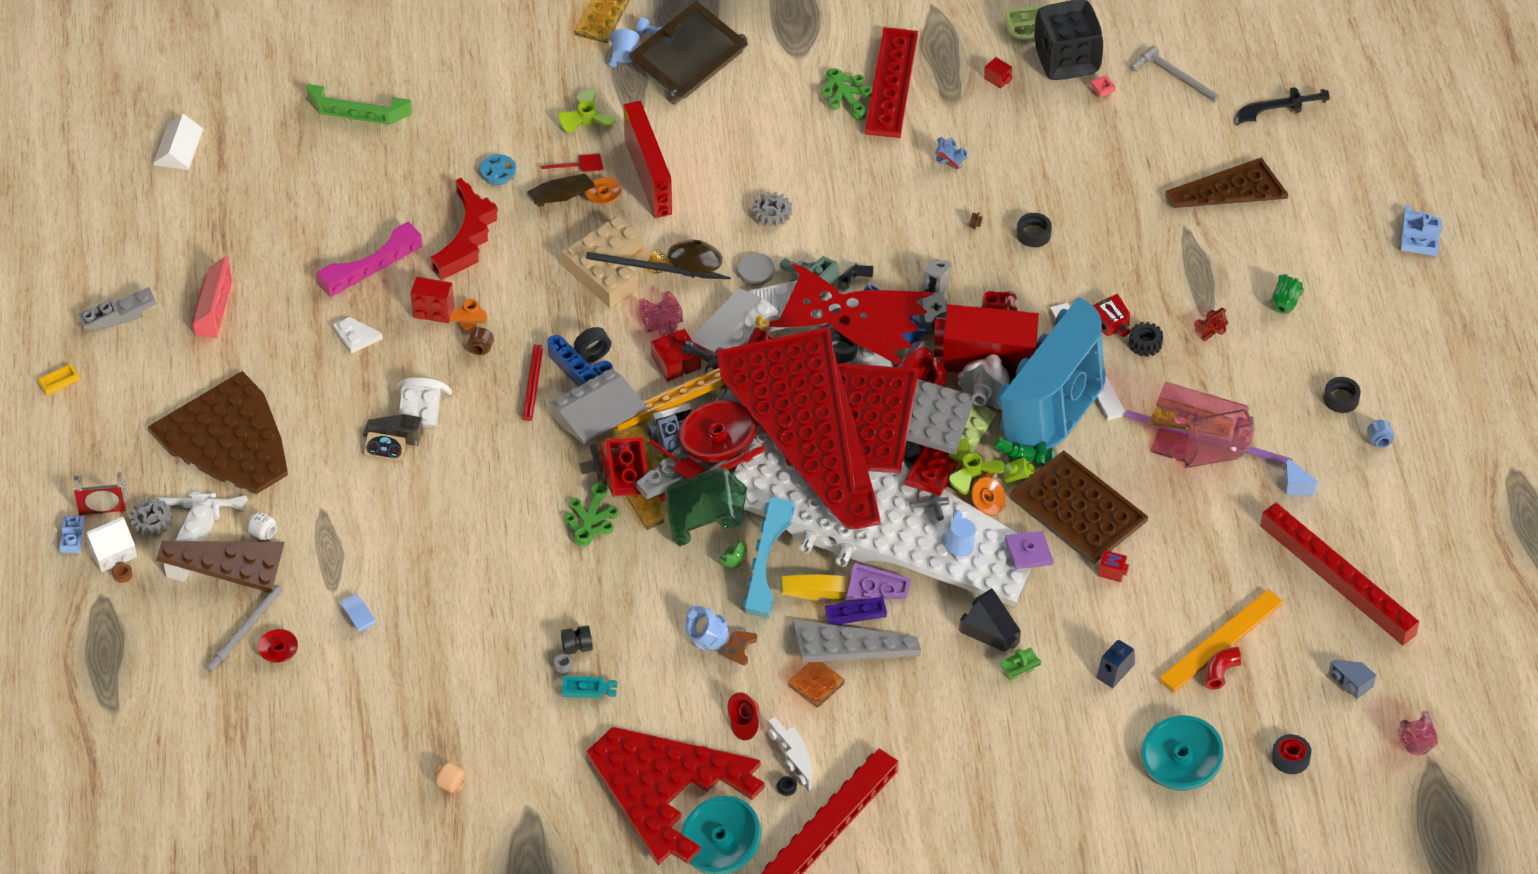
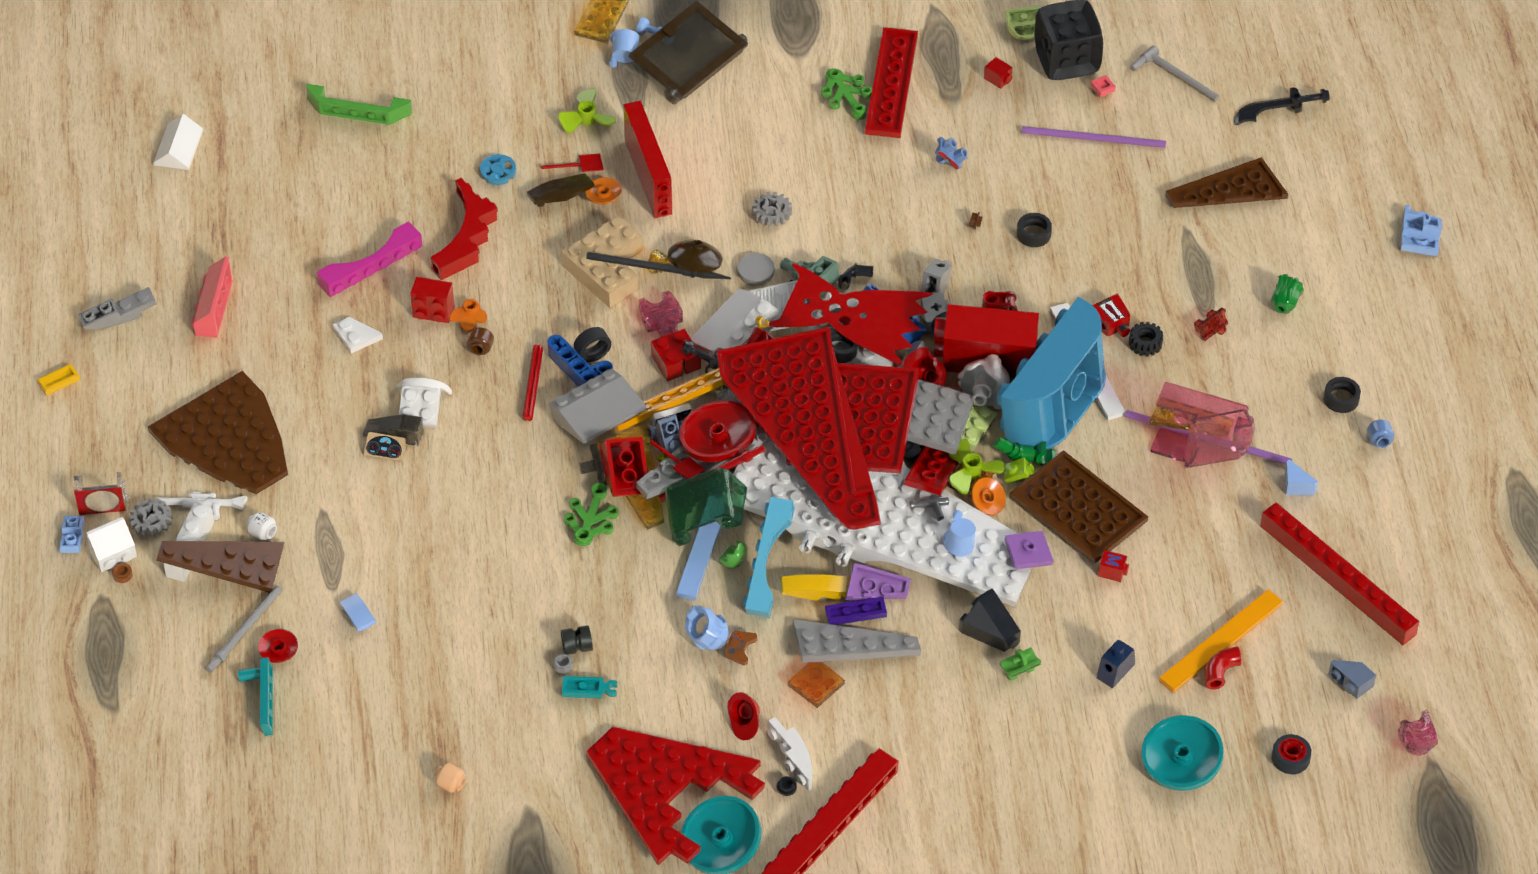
none -> teal piece [238,657,273,736]
none -> light blue tile [676,473,732,601]
none -> medium lavender piece [1022,126,1166,148]

